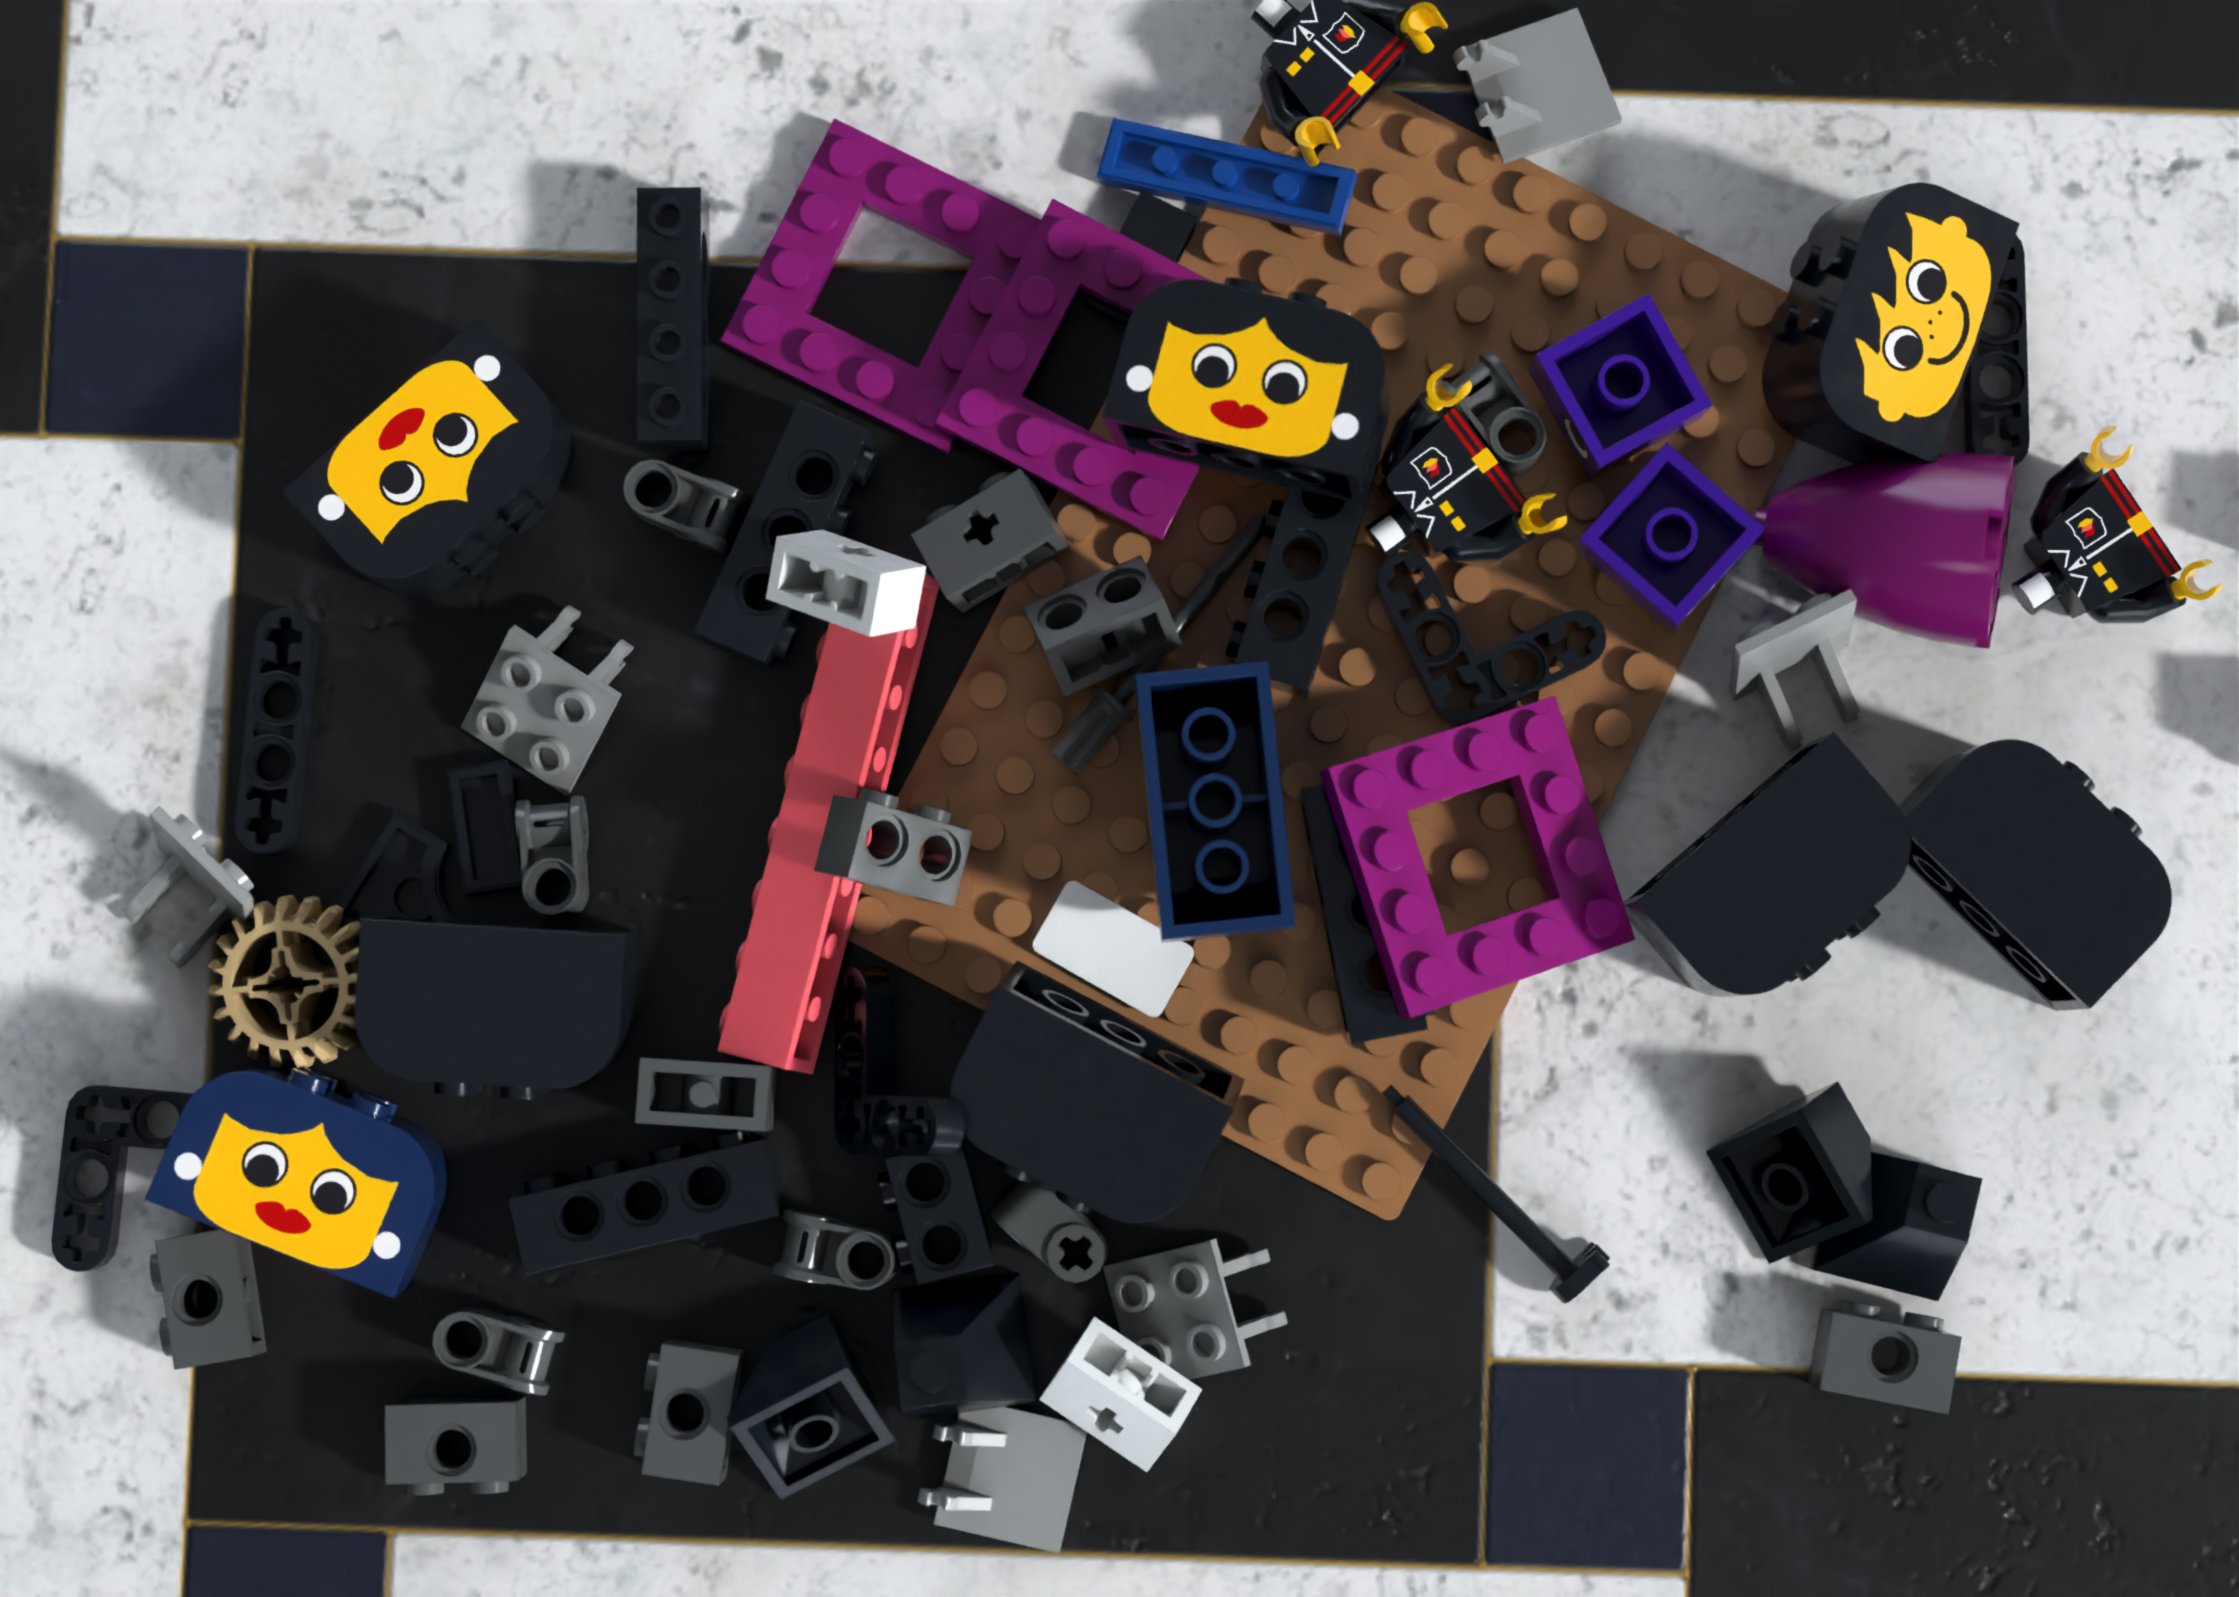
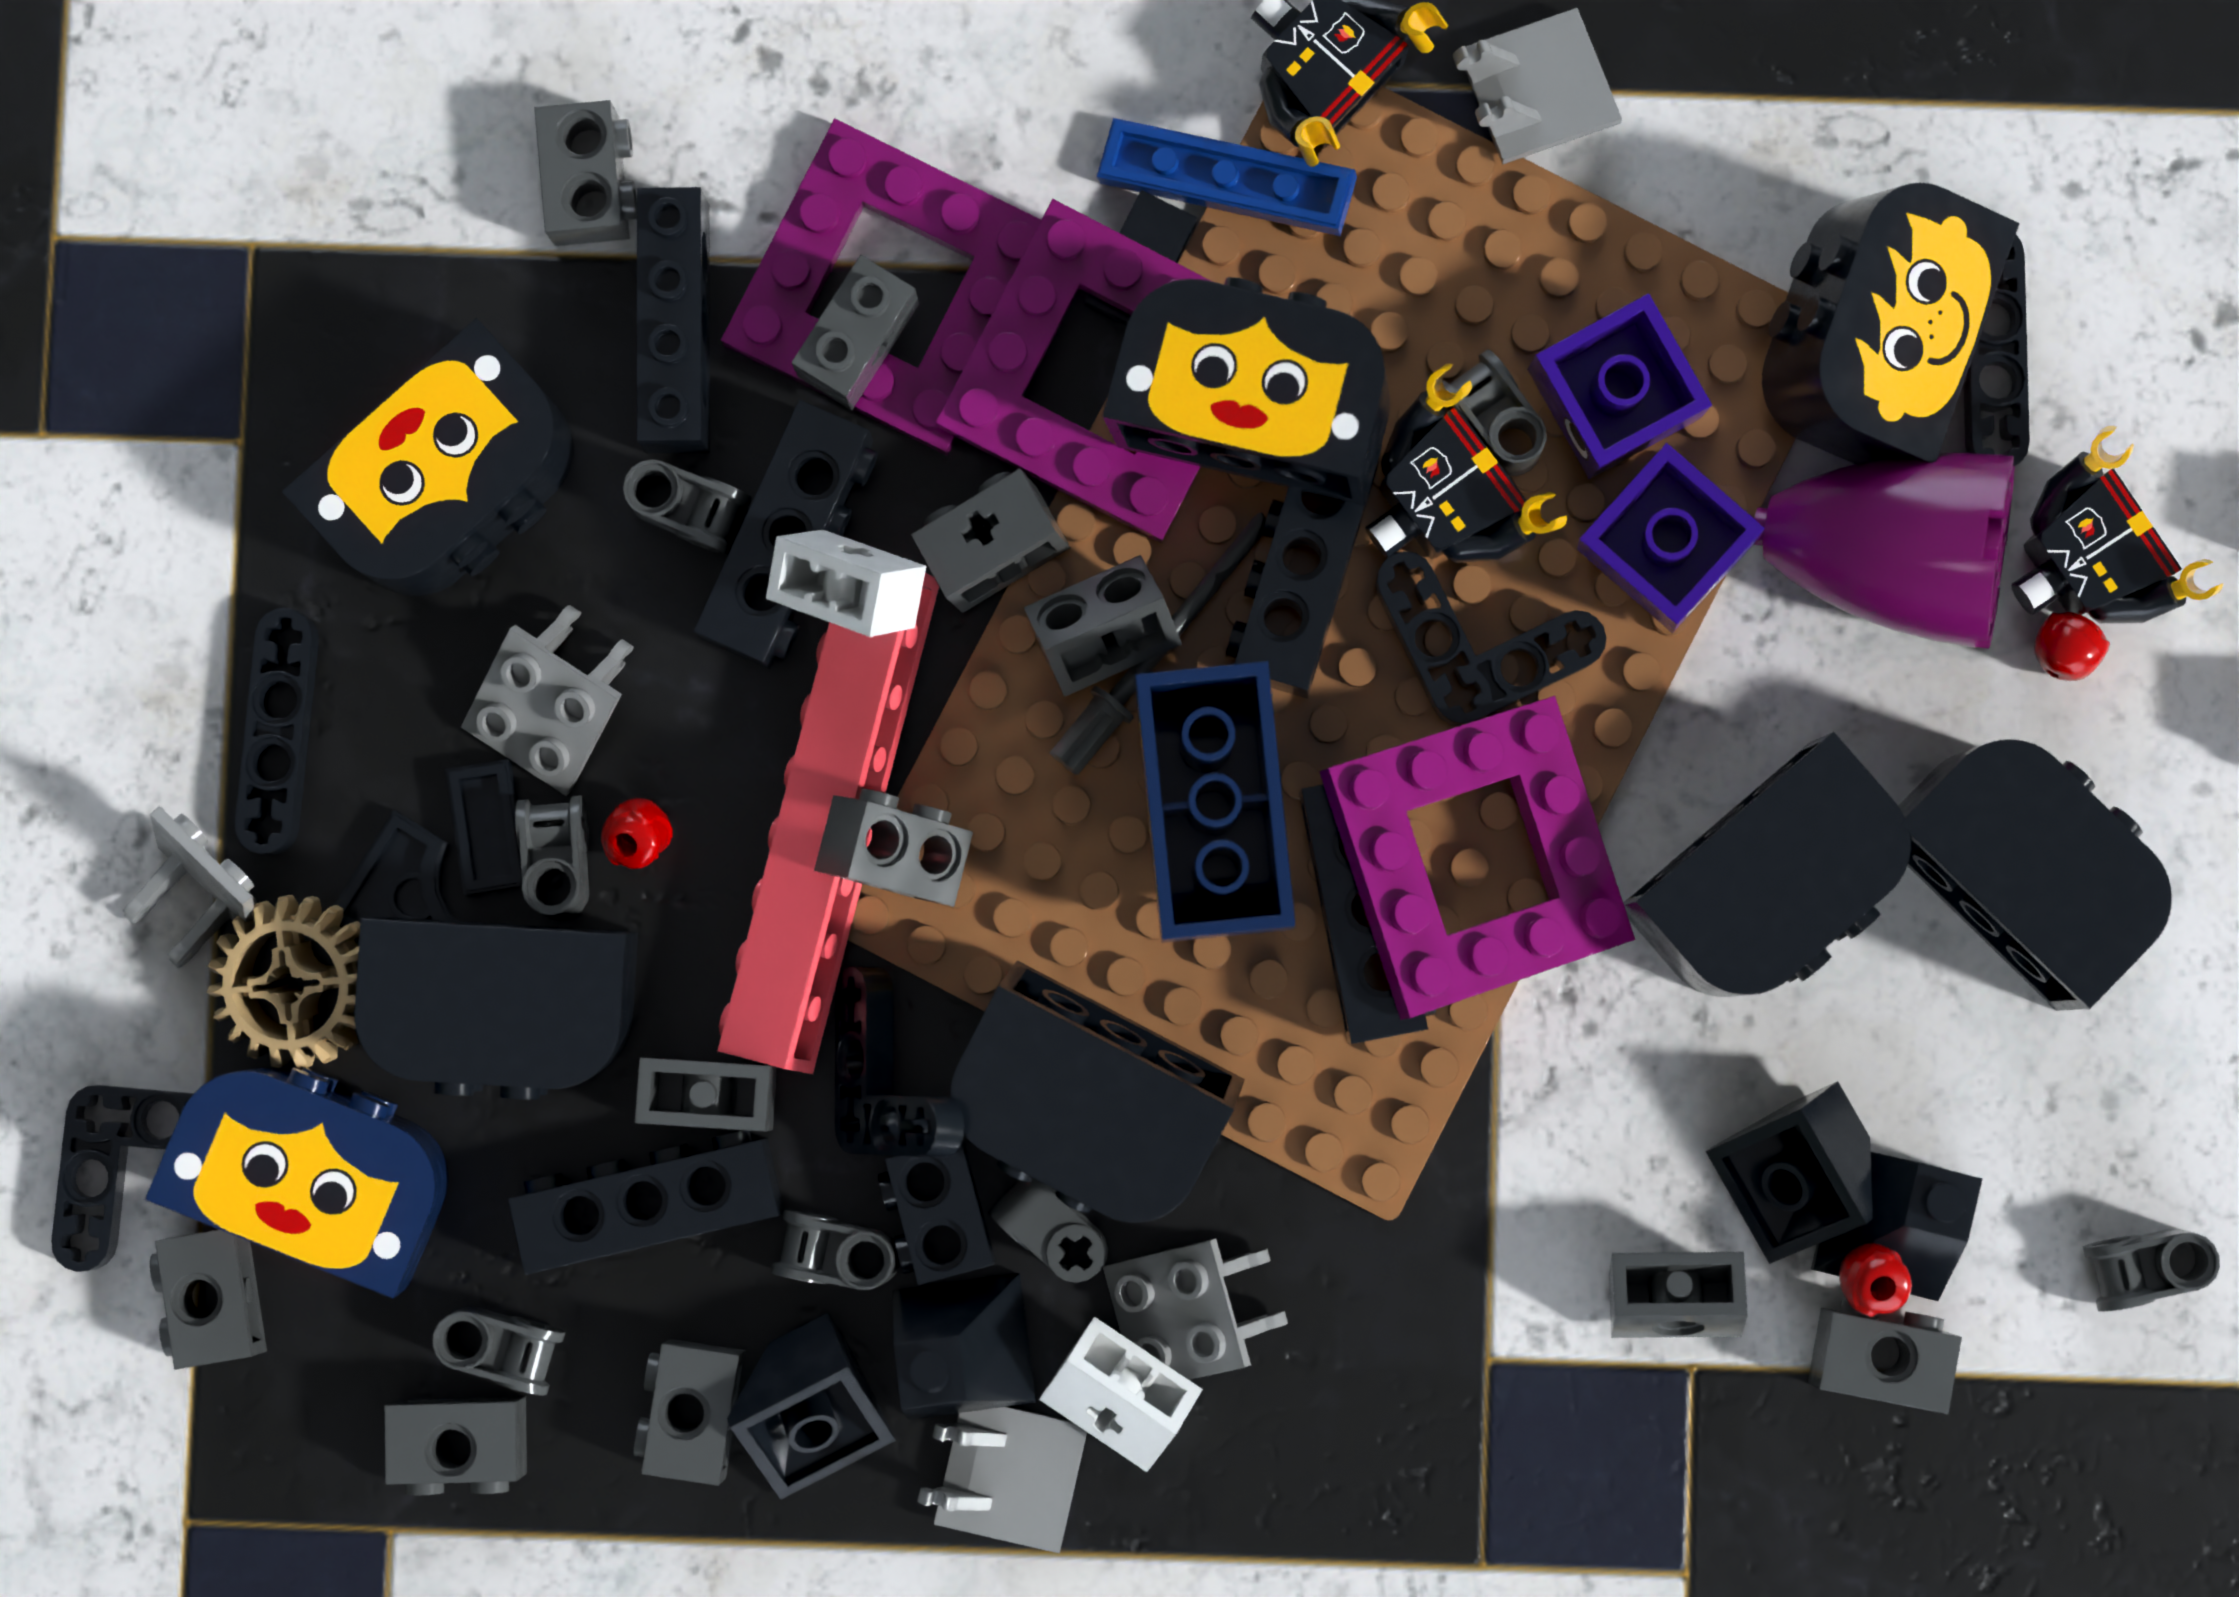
white sticker [1033,881,1194,1017] -> none
black piece [1382,1085,1610,1304] -> none
light grey plate [1729,589,1860,752] -> none
none -> dark grey brick [534,100,637,246]
none -> red piece [601,798,673,869]
none -> dark grey brick [791,255,919,411]
none -> dark grey brick [1609,1252,1748,1338]
none -> red piece [1839,1243,1912,1317]
none -> red piece [2034,612,2110,681]
none -> dark grey piece [2083,1229,2220,1312]

